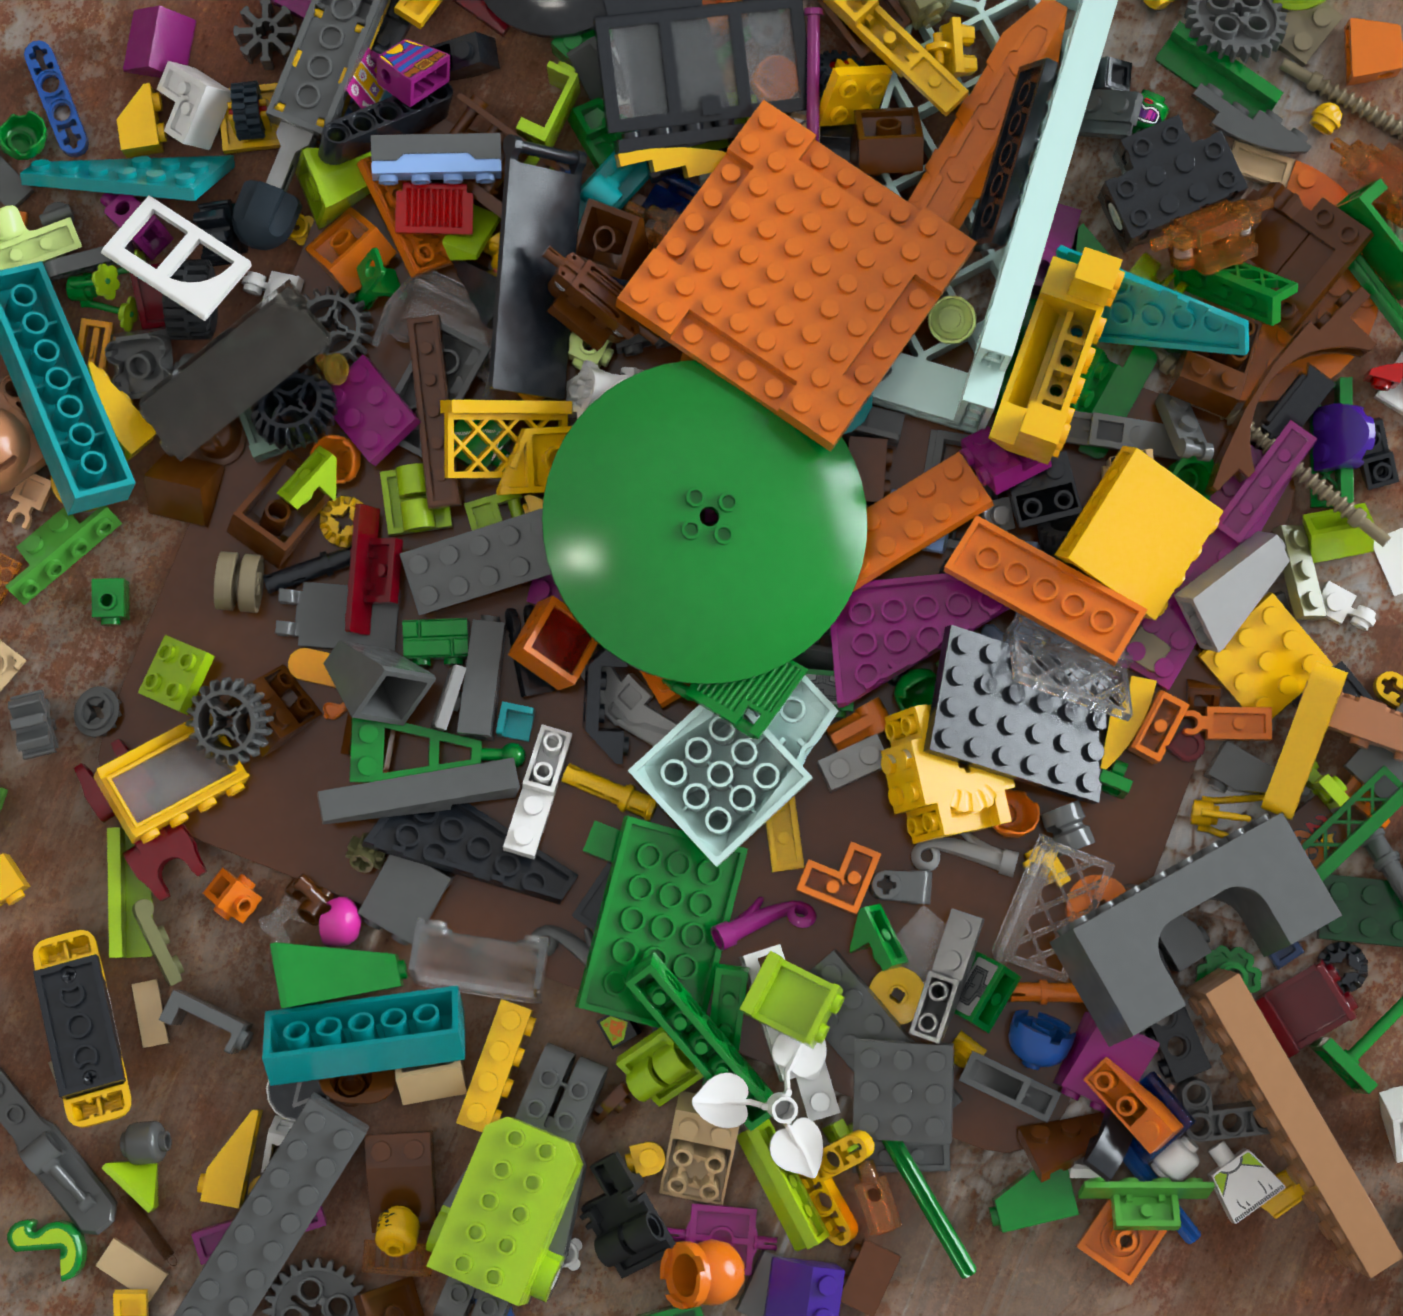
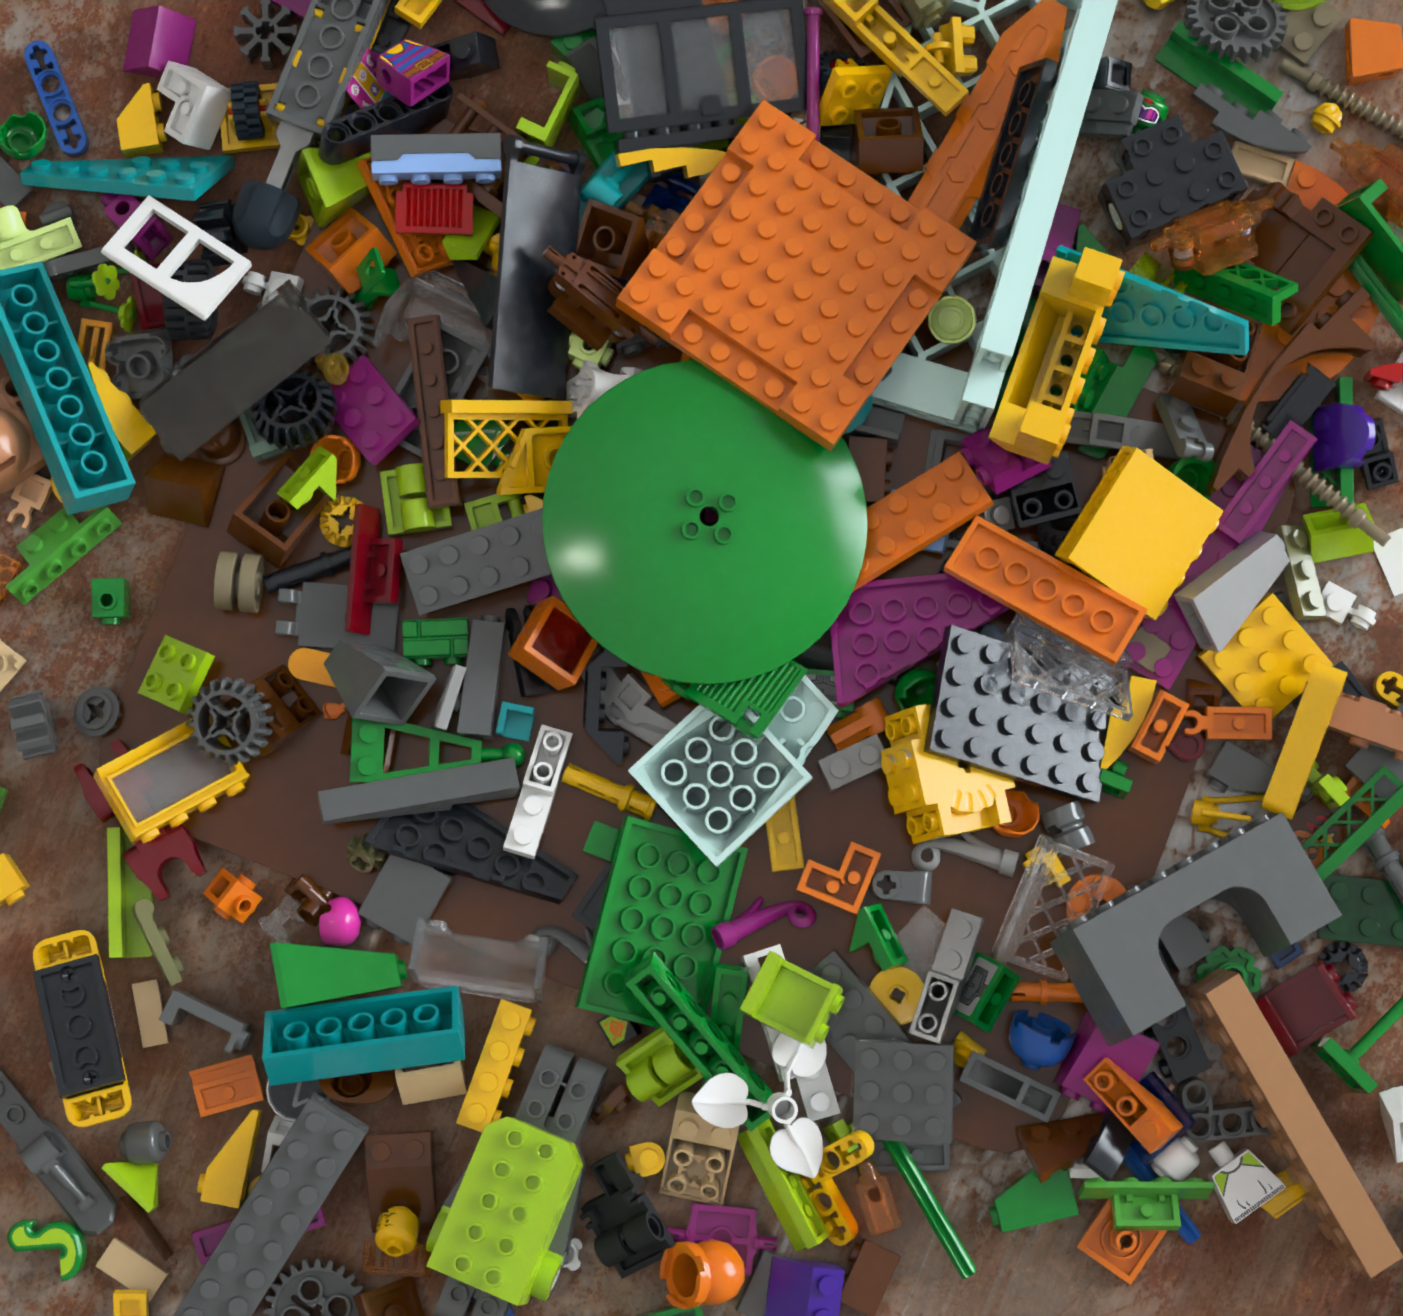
none -> orange plate [189,1054,266,1117]

